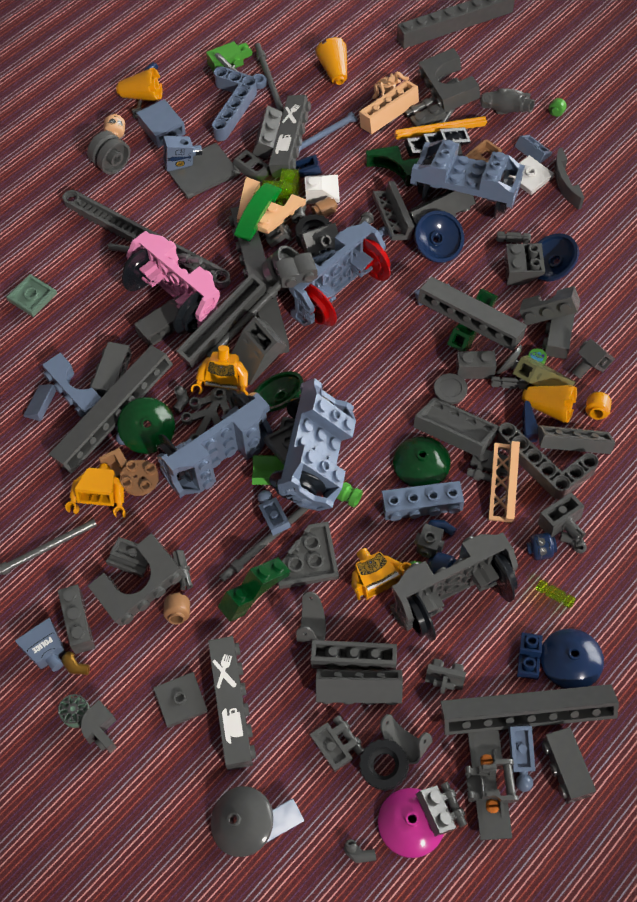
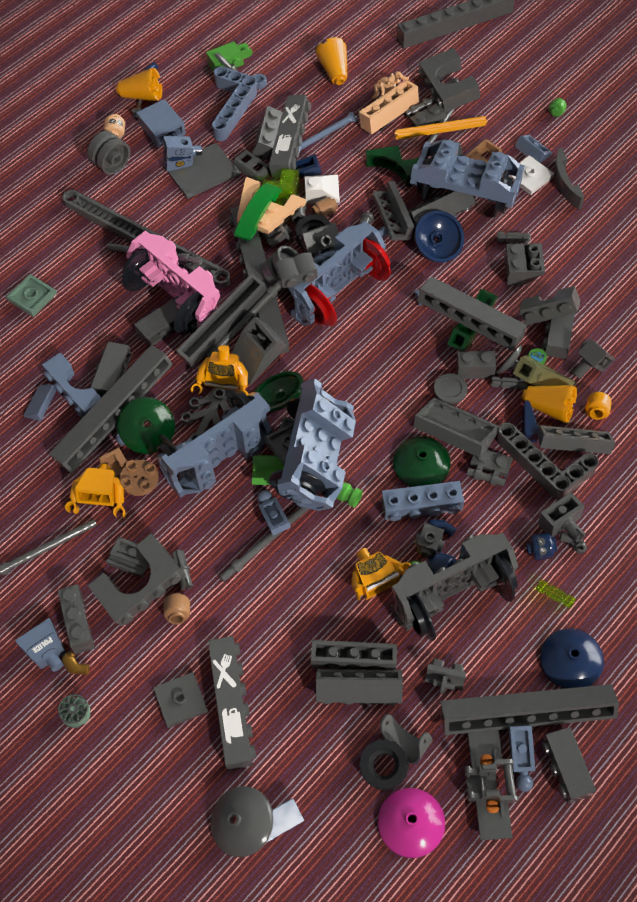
dark grey brick [81,700,117,754] -> none
dark grey arm [173,385,189,413] -> none
dark green arch [218,557,291,622] -> none
dark grey bar [254,43,284,114] -> none
dark grey plate [278,522,339,589] -> none
dark grey piece [296,592,326,643] -> none
dark grey plate [310,715,364,773] -> none
dark grey arm [344,839,376,863] -> none
black slope [404,127,471,157] -> none
dark grey plate [416,782,467,837] -> none
dark grey animal [480,88,535,114] -> none
light nougat fence [488,441,520,523] -> none
dark blue slope [517,632,543,680] -> none
dark blue dish [536,233,579,282] -> none

